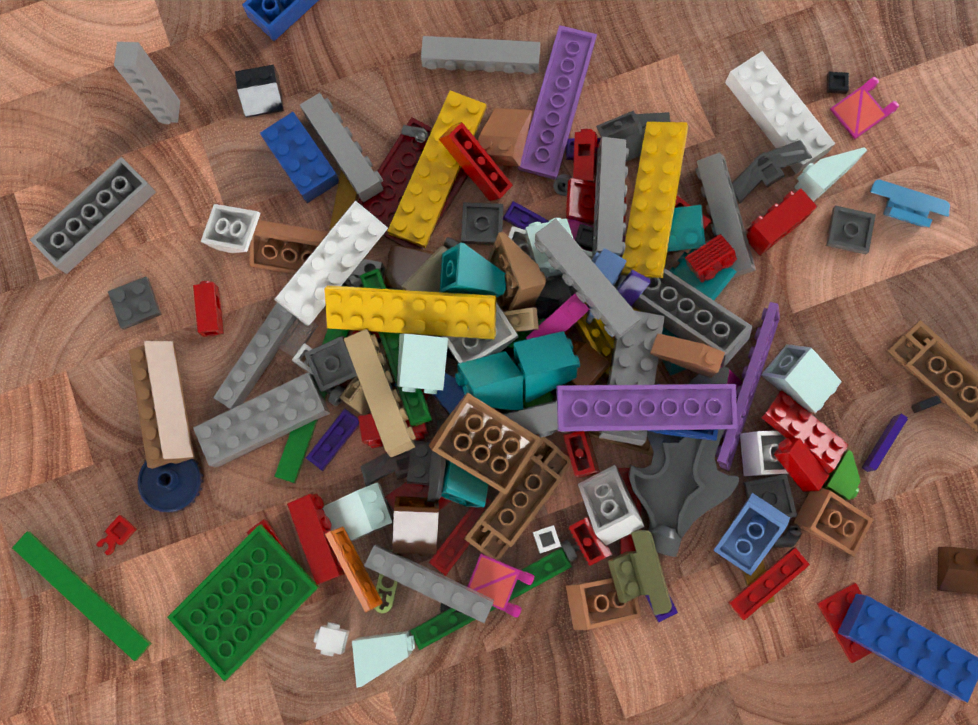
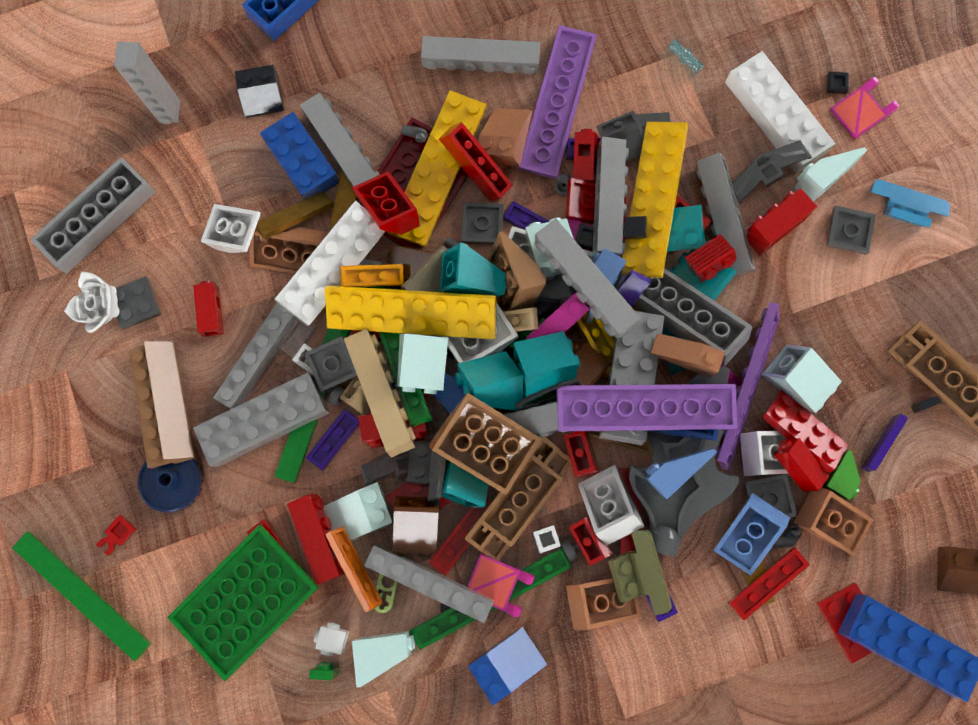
none -> white brick [64,272,119,333]
none -> pearl gold tile [255,191,334,239]
none -> green plate [309,661,339,680]
none -> light orange tile [339,264,404,287]
none -> red slope [352,171,420,235]
none -> slope [468,627,547,706]
none -> black piece [515,379,581,410]
none -> black tile [625,216,648,240]
none -> medium blue slope [644,449,717,499]
none -> clear light blue pin [667,39,704,74]

